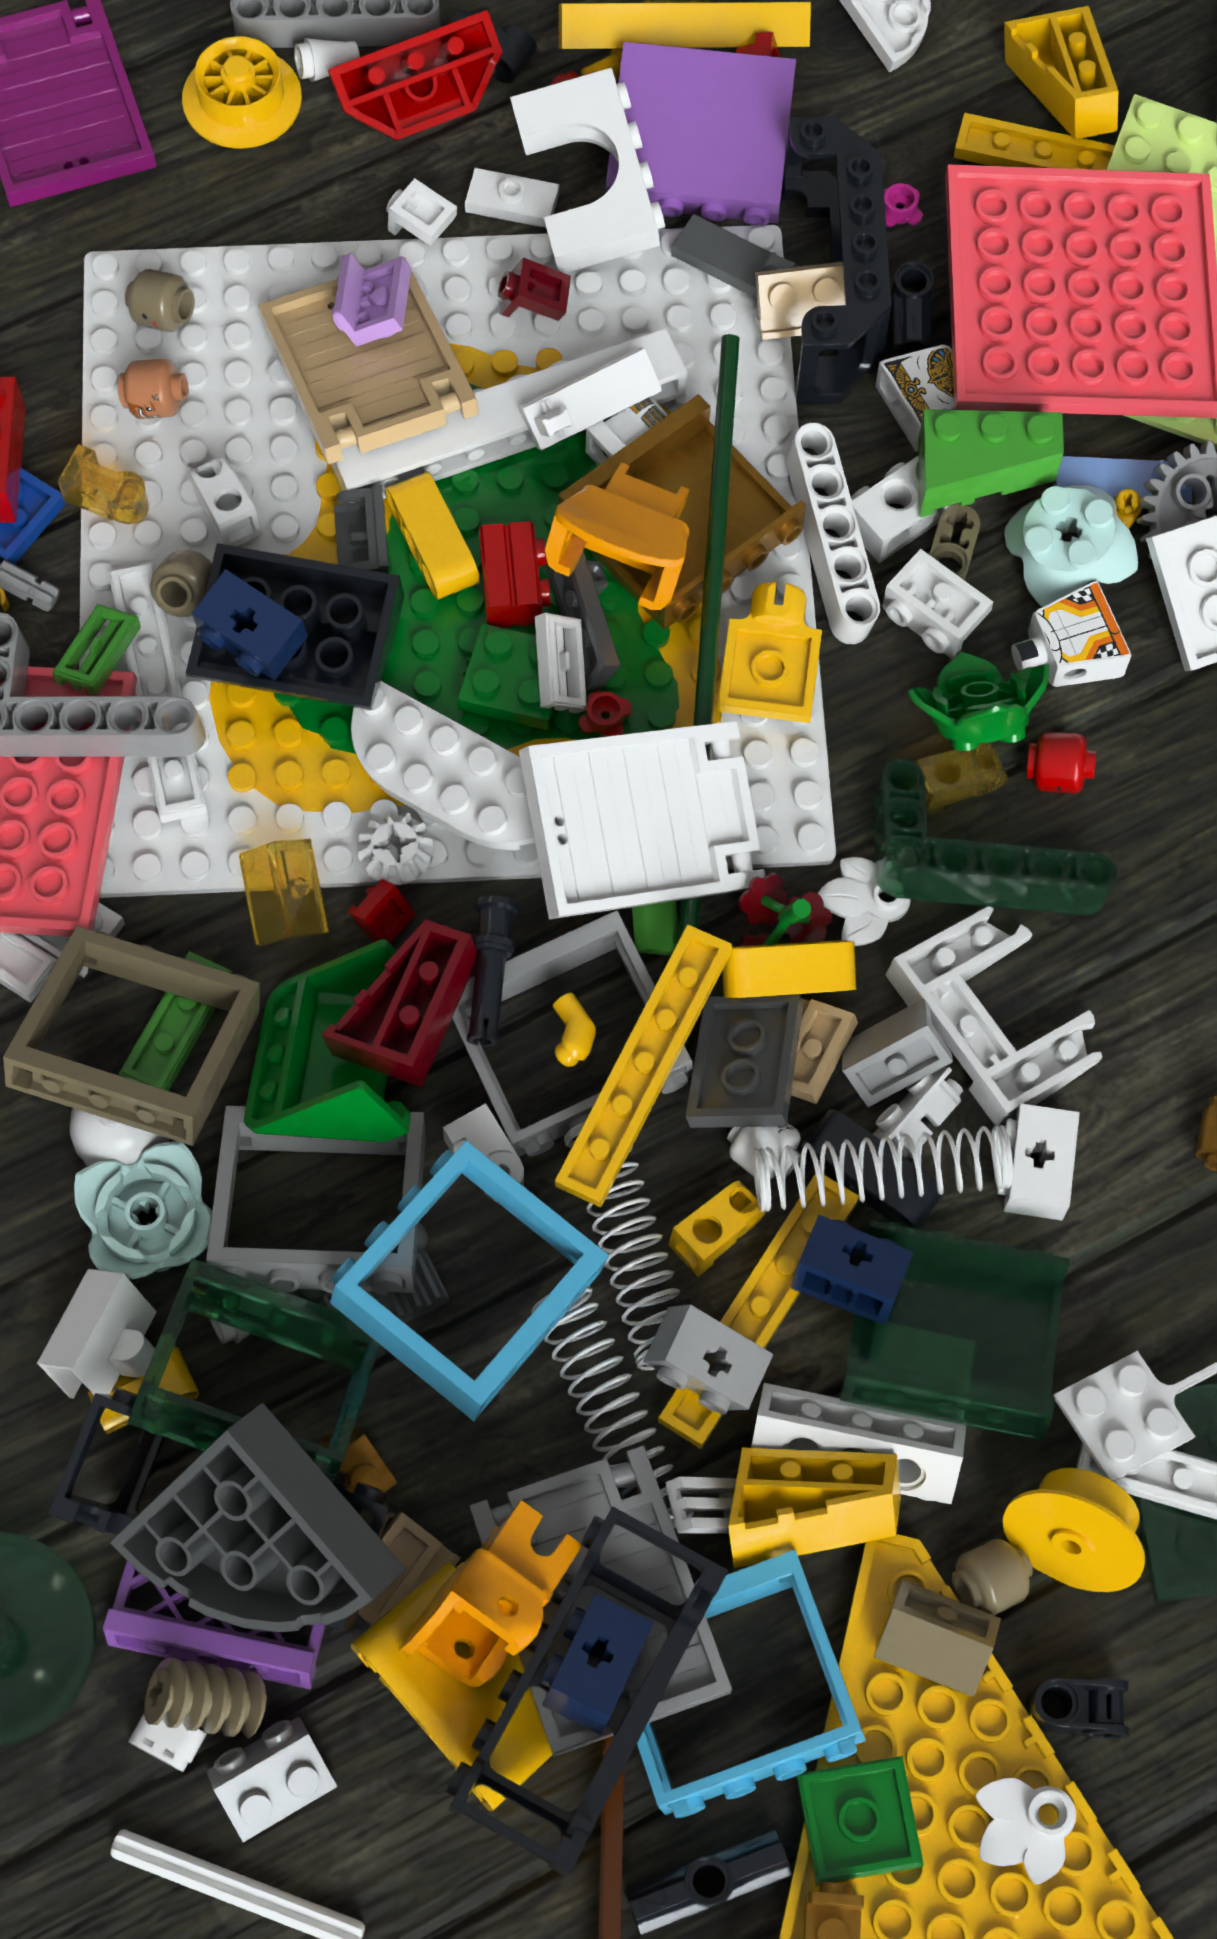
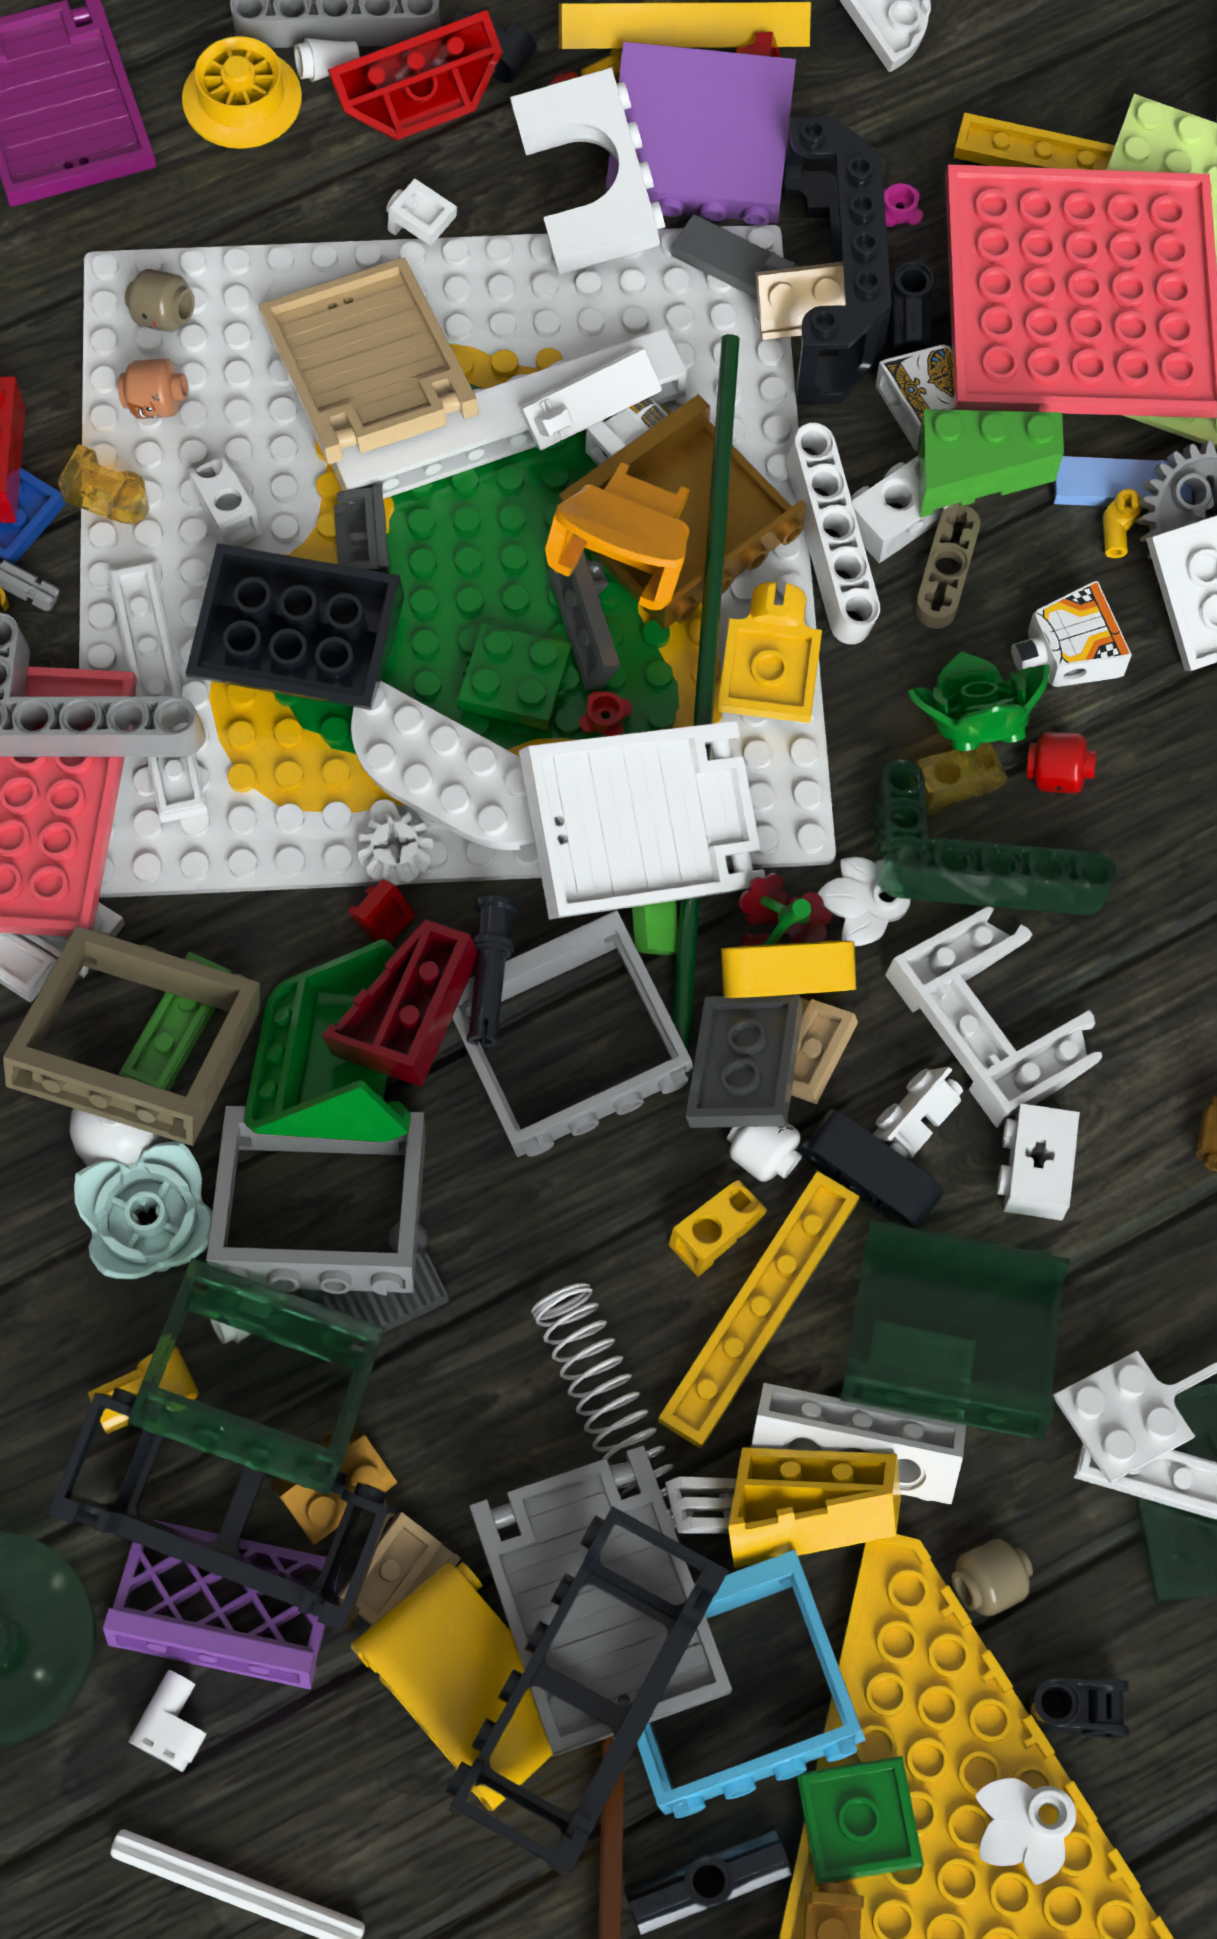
white piece [37,1269,159,1399] -> none
bright green tile [52,604,141,696] -> none
dark grey brick [110,1403,406,1632] -> none
dark tan piece [144,1658,267,1739] -> none
dark tan head [150,549,212,617] -> none
dark blue brick [191,569,308,681] -> none
bracket [207,1717,337,1842] -> none
clear yellow panel [239,839,329,946] -> none
medium azure window [330,1140,609,1421] -> none
lavender bracket [332,253,412,347] -> none
yellow beam [385,472,480,600] -> none
light orange piece [399,1500,582,1687] -> none
white leg [443,1103,524,1203] -> none
white plate [465,168,559,228] -> none
red brick [479,521,551,628] -> none
dark red bracket [498,258,571,321] -> none
white tile [535,612,587,713] -> none
dark blue brick [540,1593,654,1735] -> none
yellow arm [553,993,596,1067] -> none
yellow plate [555,924,732,1208] -> none
white piece [564,1122,680,1370] -> none
light grey brick [643,1304,773,1414] -> none
white piece [753,1124,1013,1212] -> none
dark blue brick [790,1215,914,1326] -> none
light grey panel [842,999,953,1107] -> none
dark tan panel [874,1579,1001,1697] -> none
white bracket [882,549,993,659] -> none
yellow piece [1003,1468,1145,1592] -> none
yellow wedge [1004,6,1118,139] -> none
light aqua brick [1004,485,1138,607] -> none

